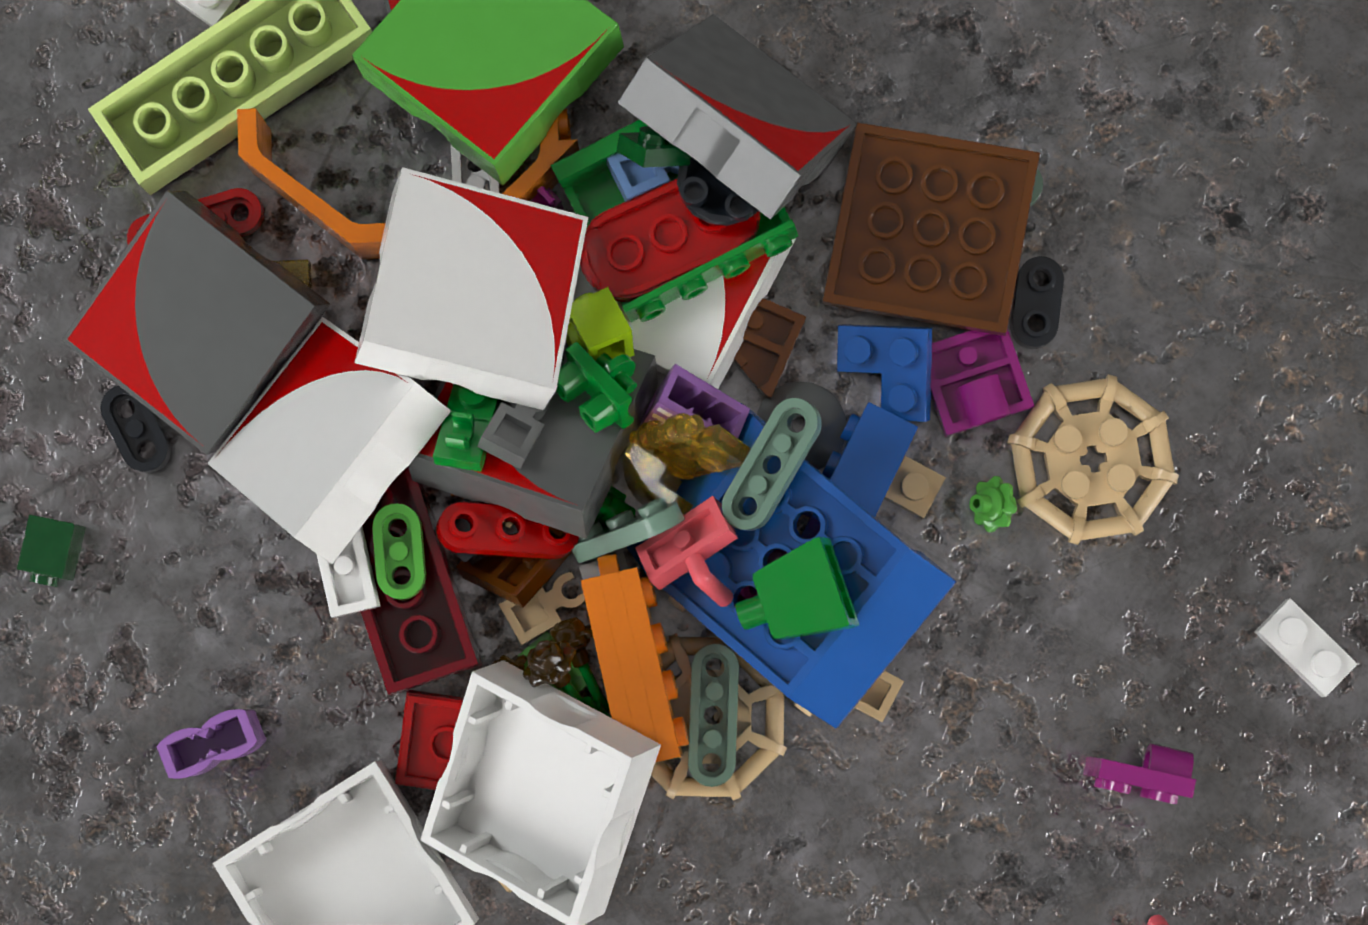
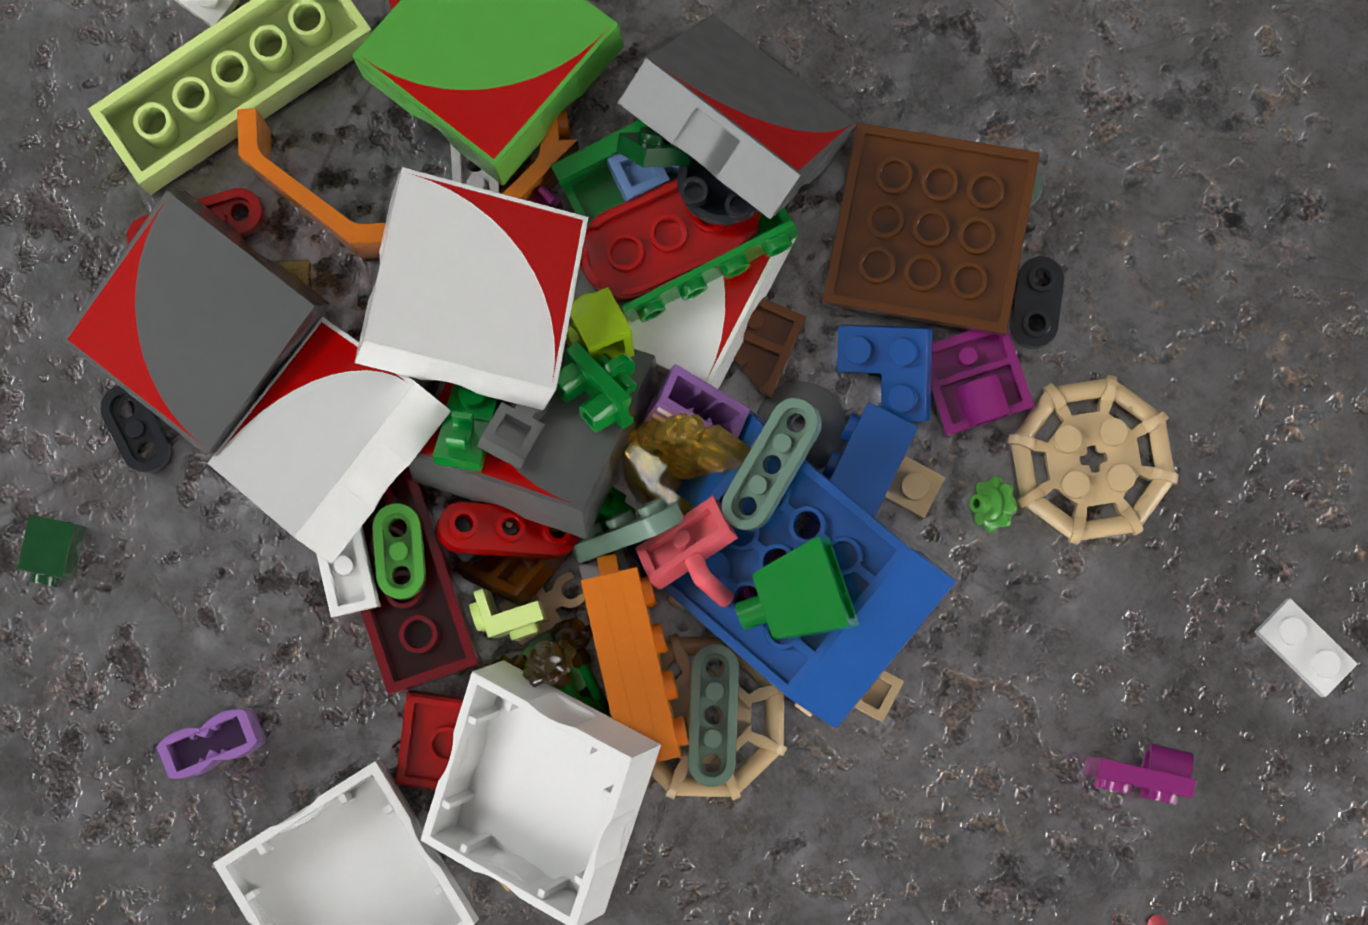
none -> yellowish green bracket [469,589,550,641]

